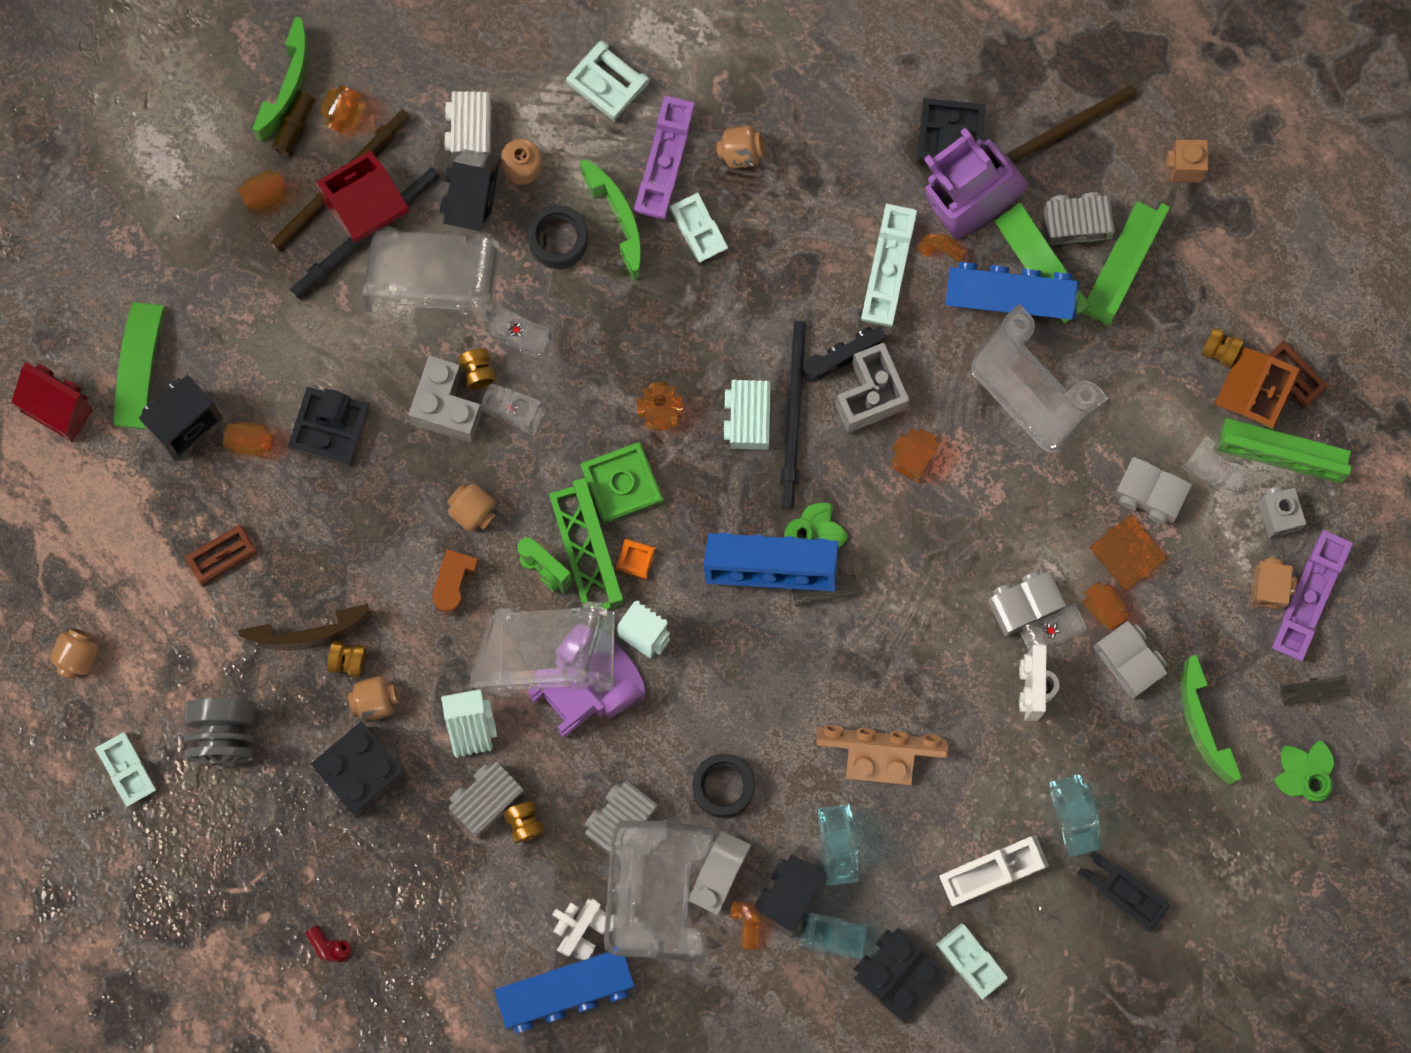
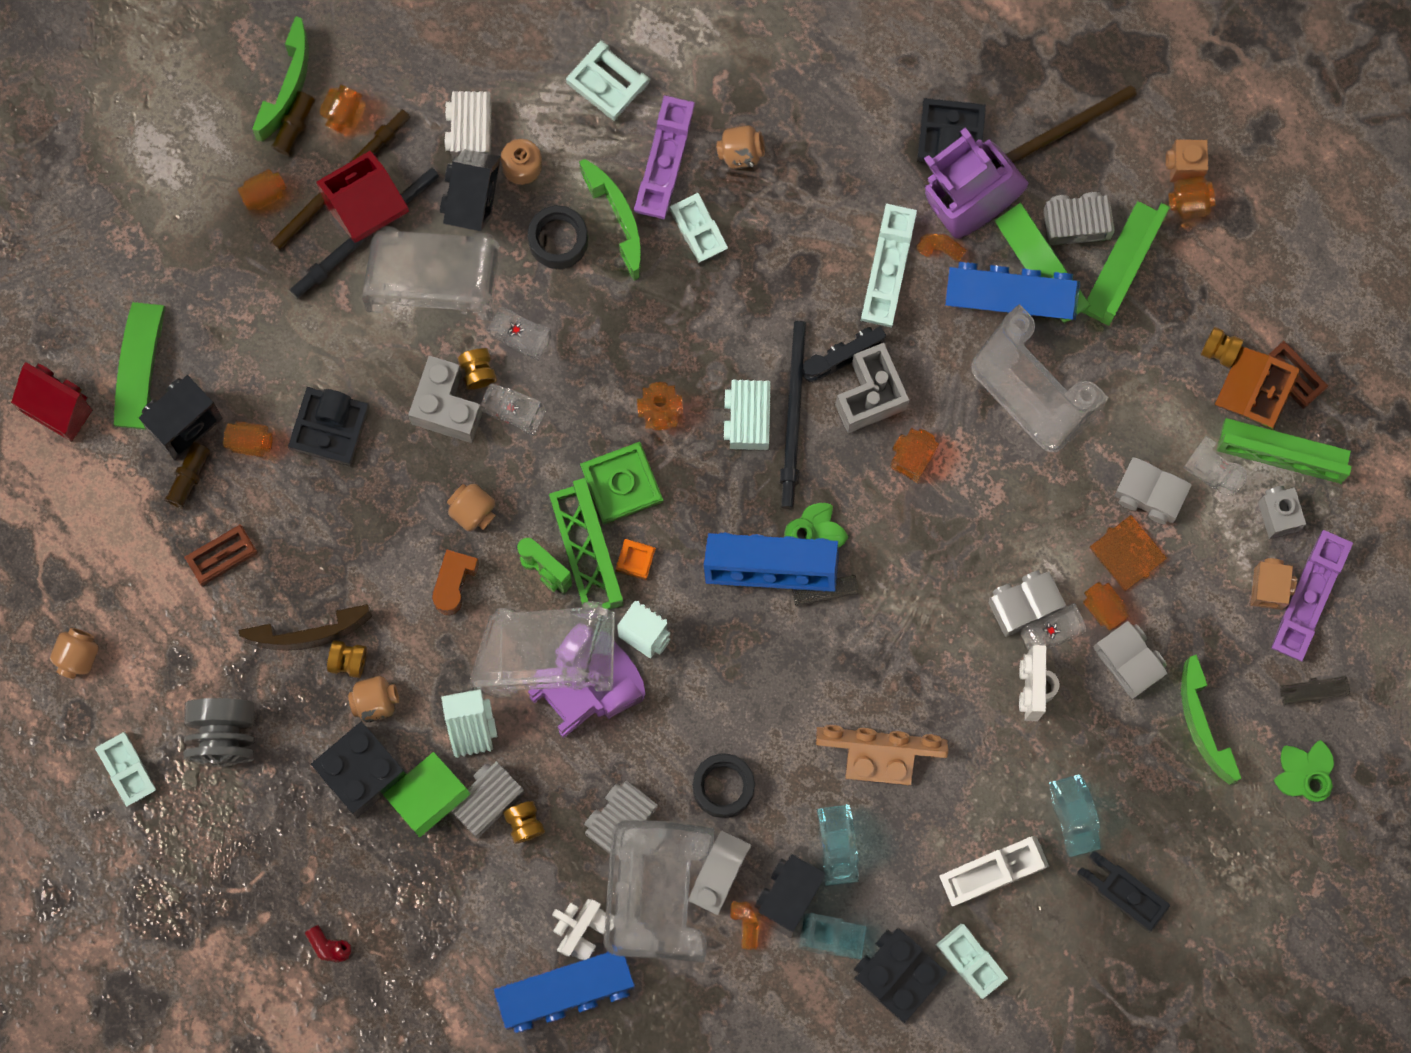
none -> dark brown pin [164,442,210,509]
none -> bright green tile [383,752,470,838]
none -> clear orange head [1168,176,1216,220]

